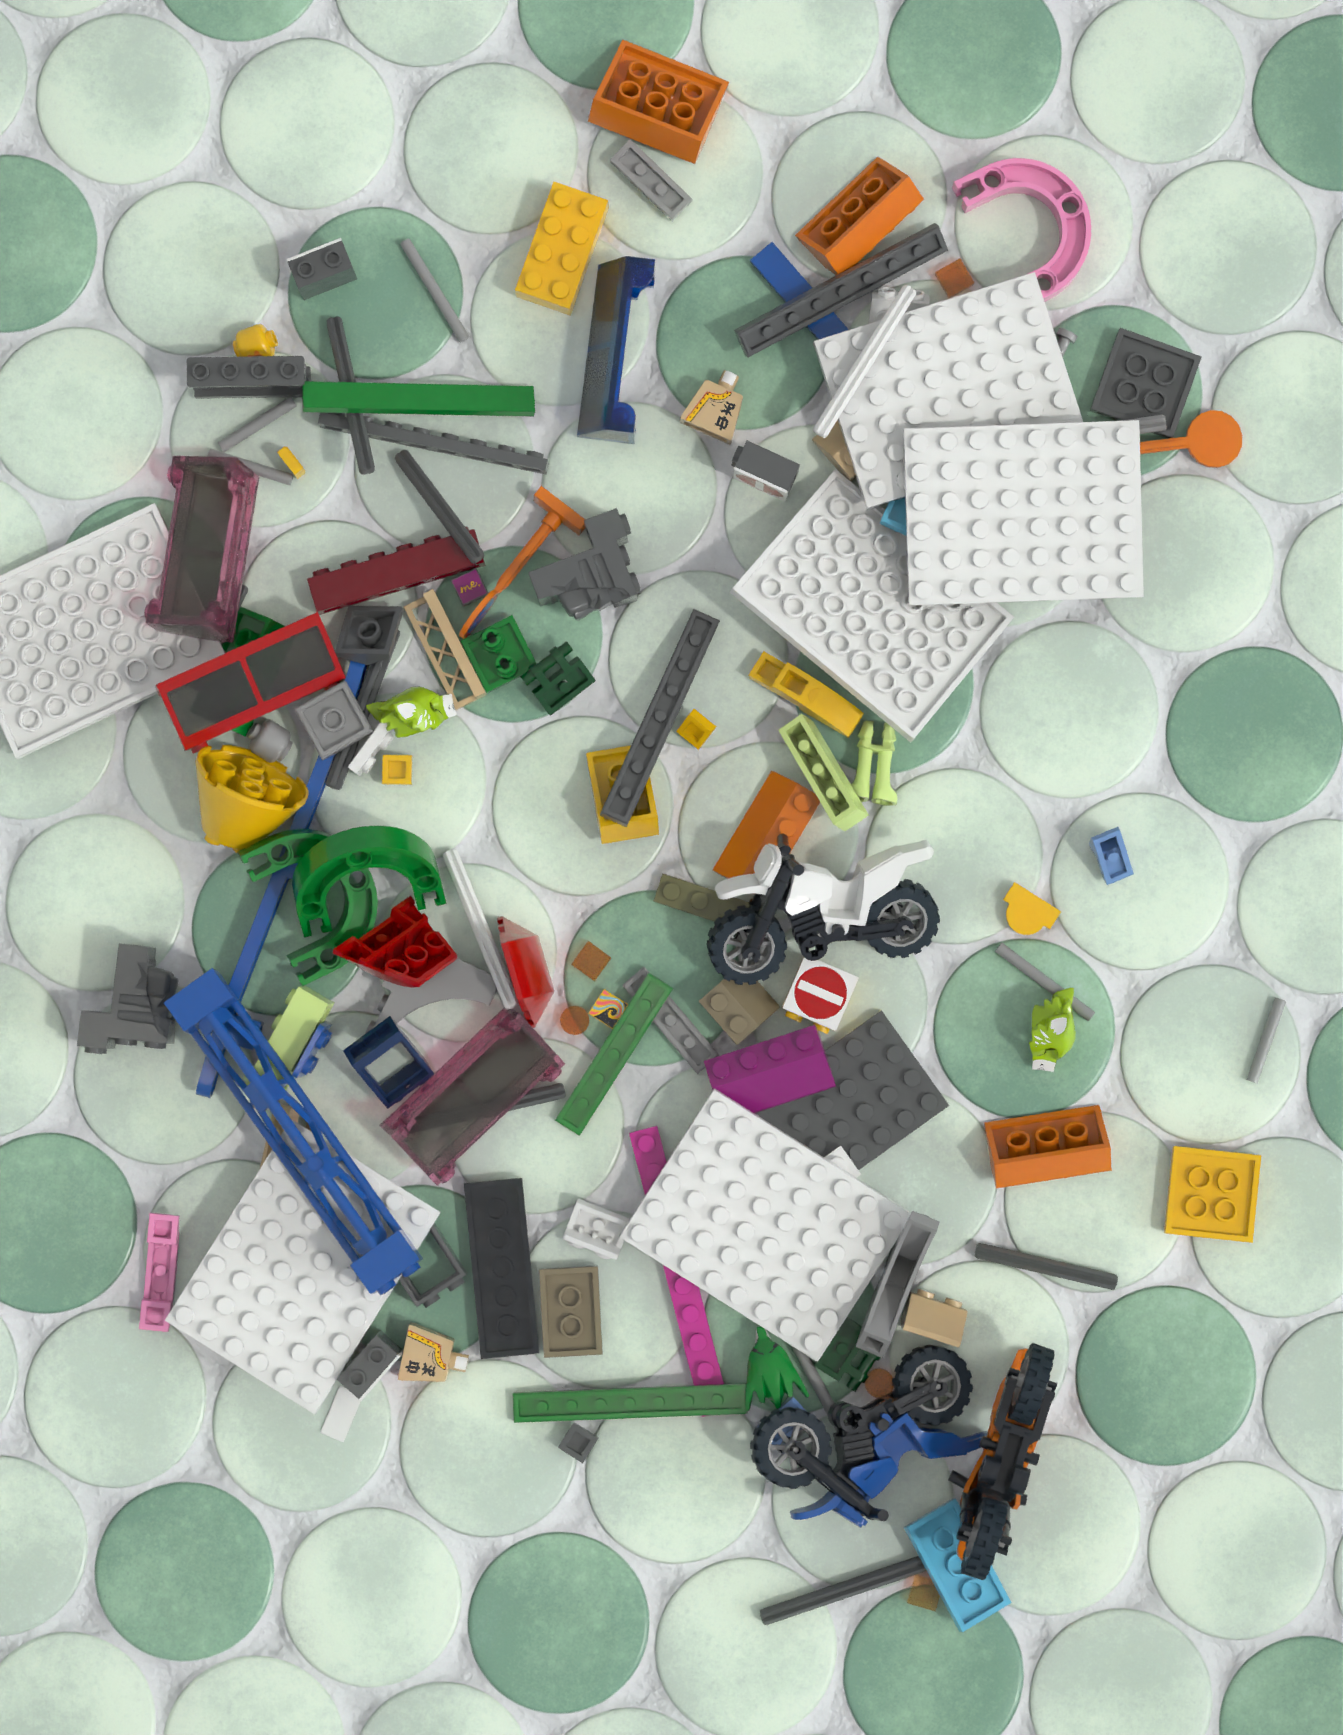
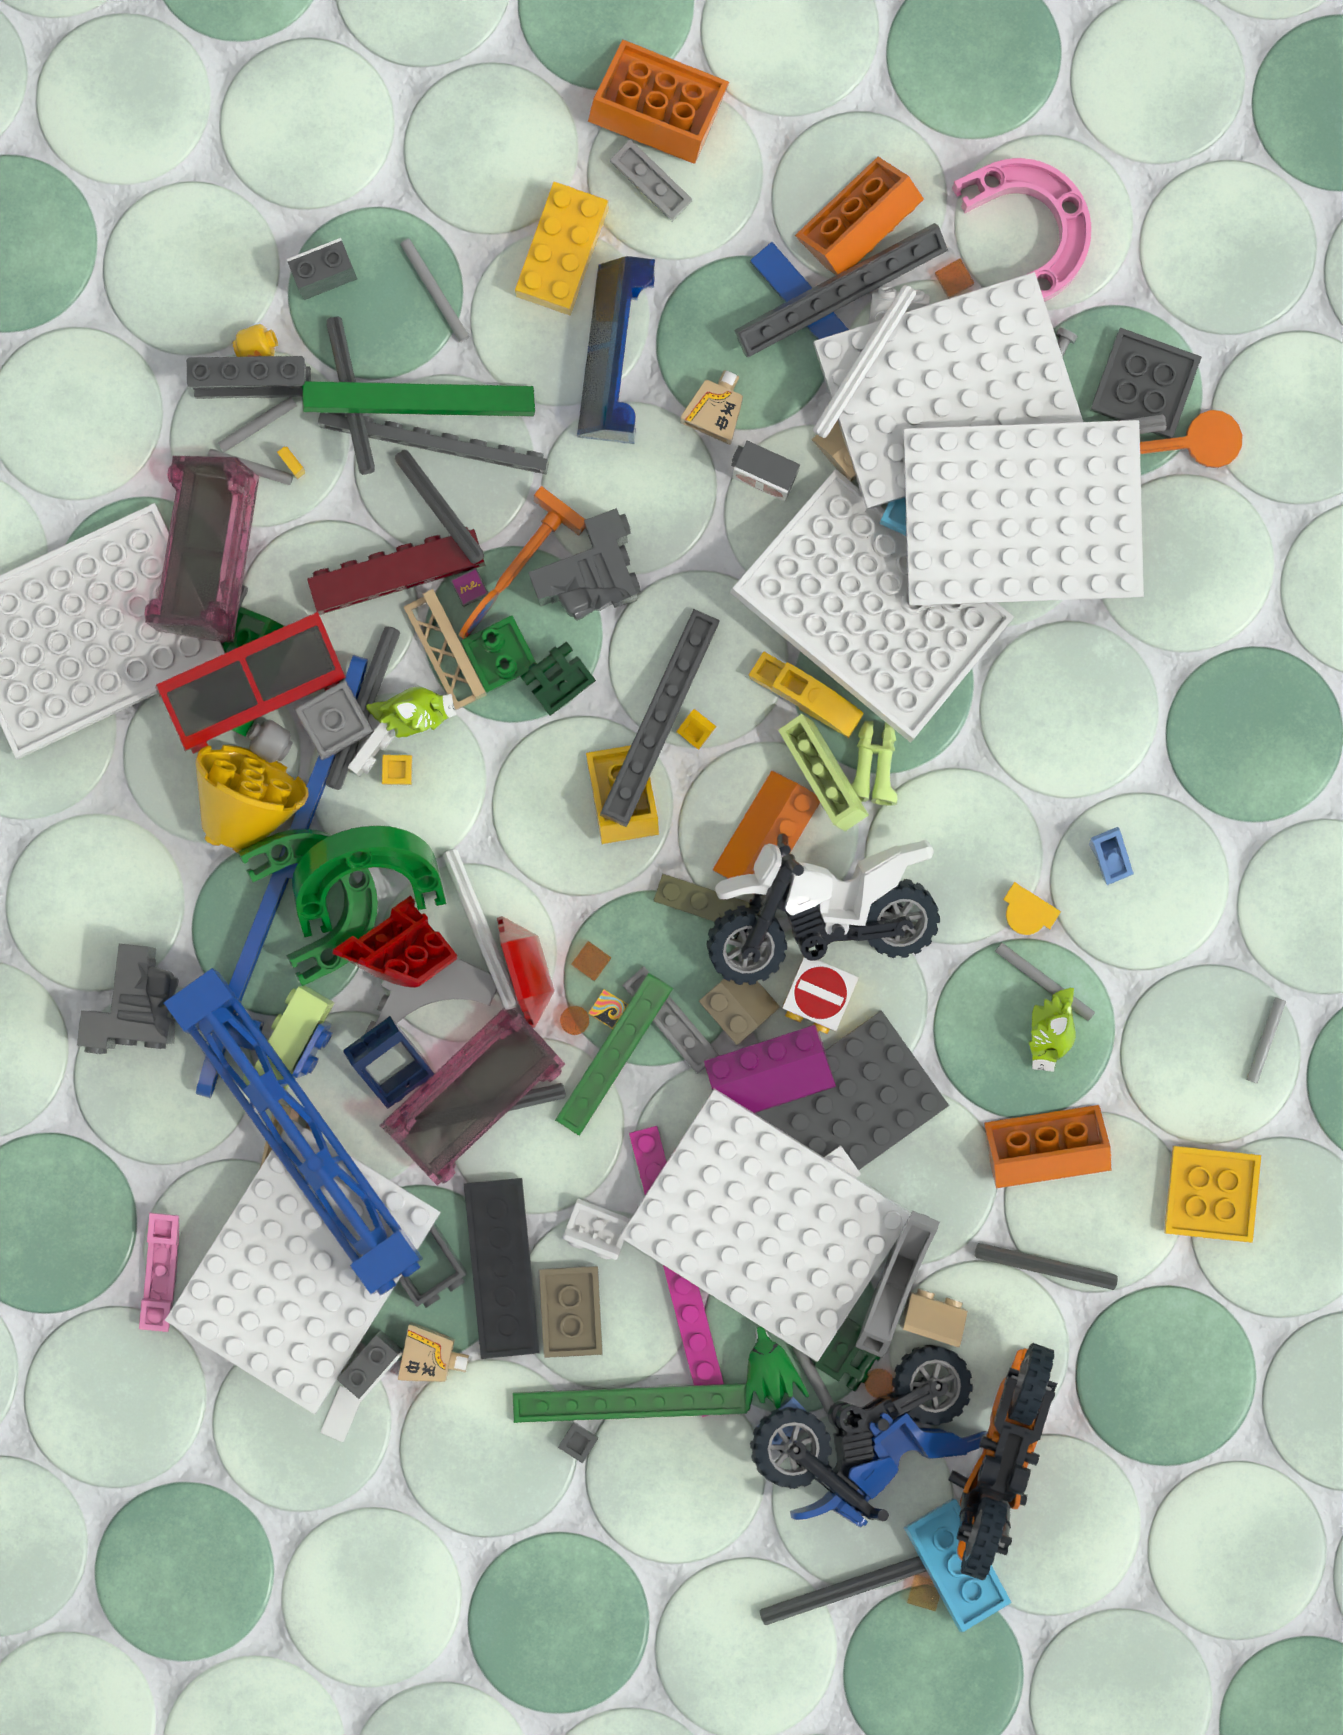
dark grey slope [335,606,404,665] -> none

